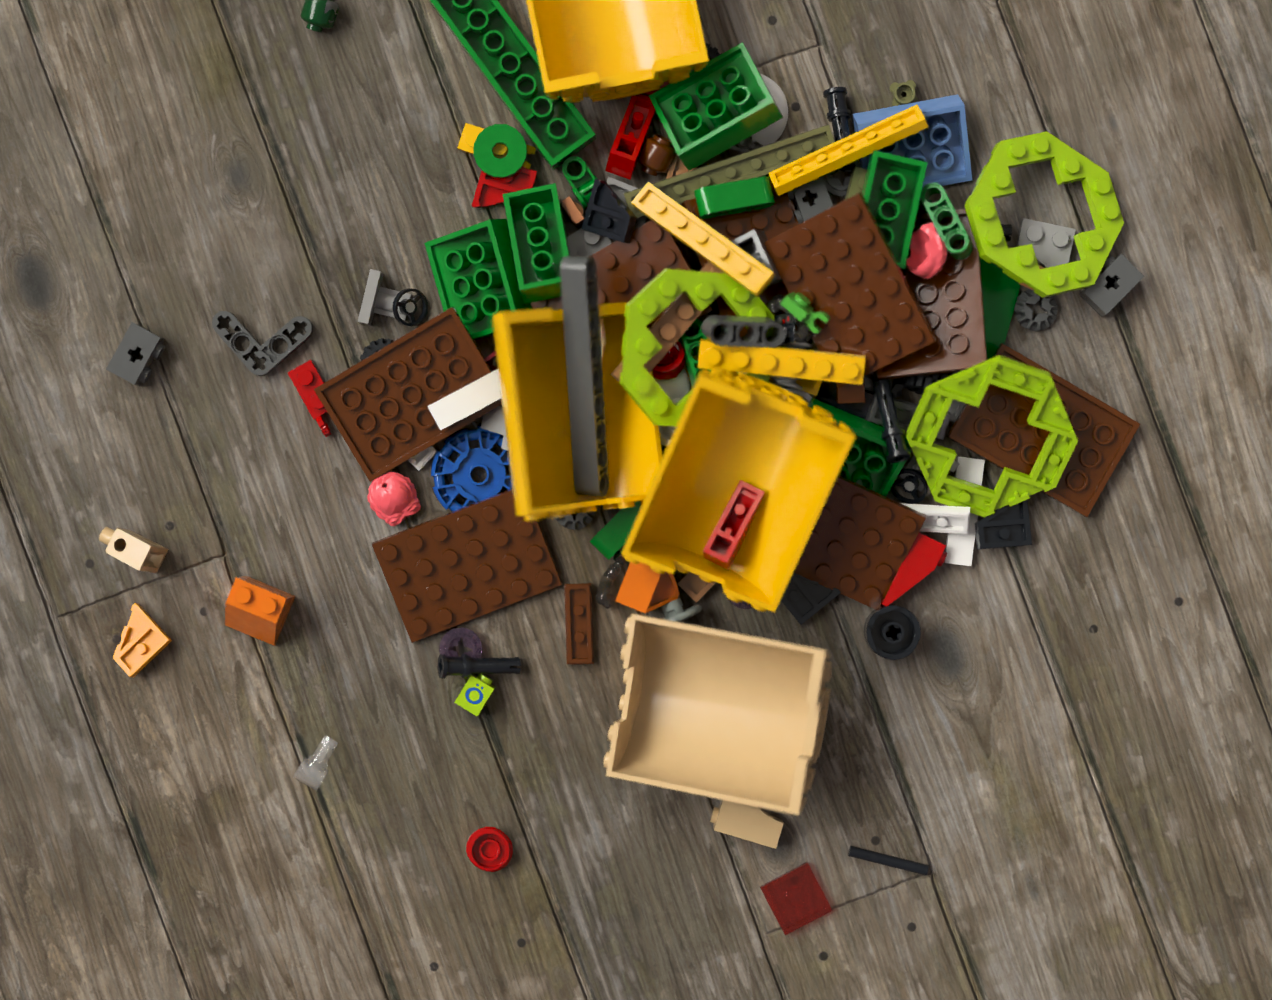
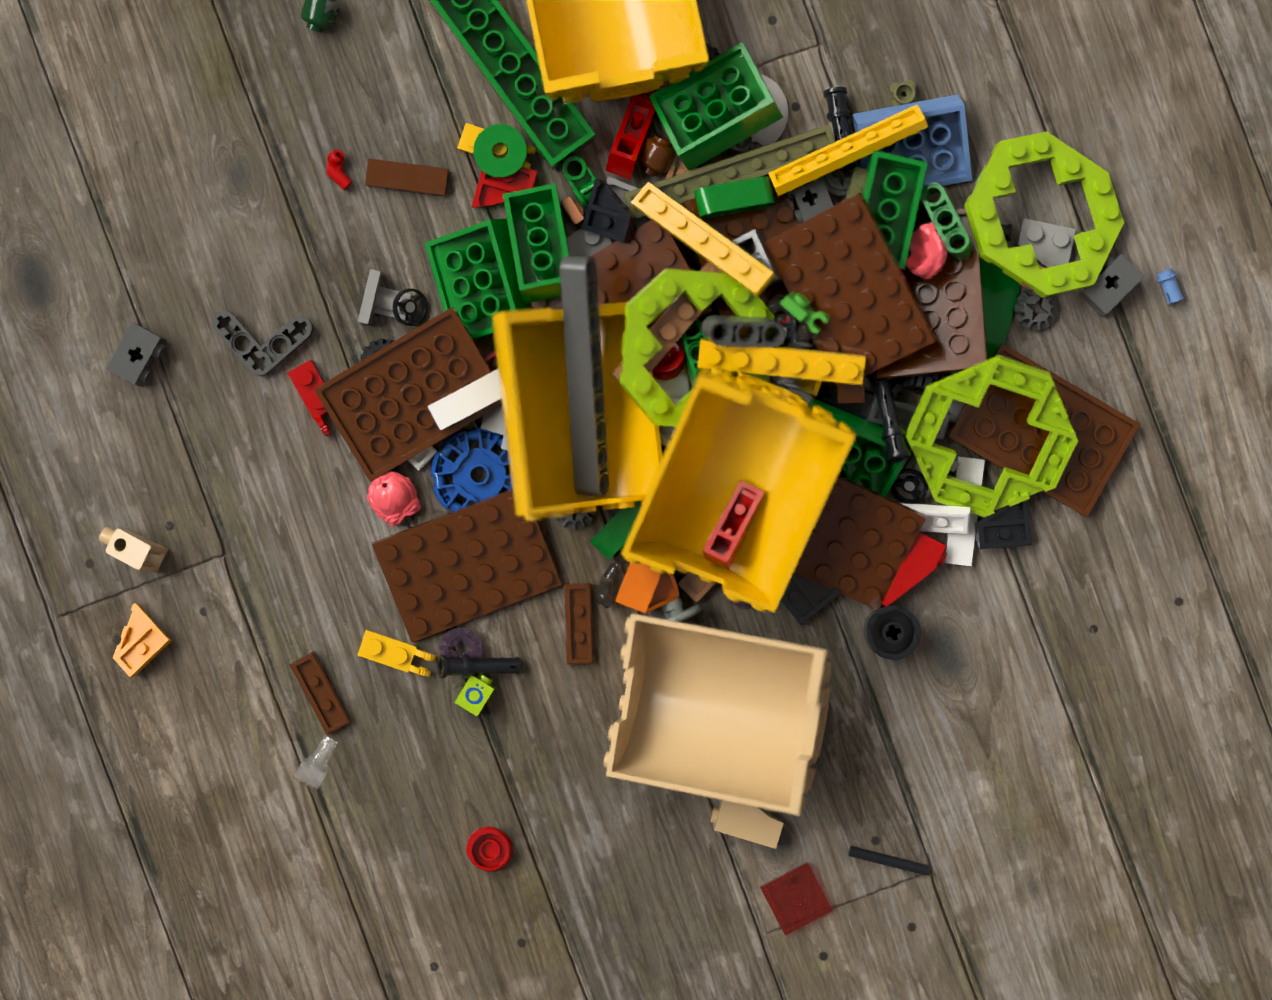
orange slope [225,576,296,646] -> none
none -> reddish brown tile [289,651,352,735]
none -> red arm [326,149,353,191]
none -> yellow hinge [357,630,436,677]
none -> reddish brown tile [365,158,449,196]
none -> medium blue pin [1156,268,1184,304]

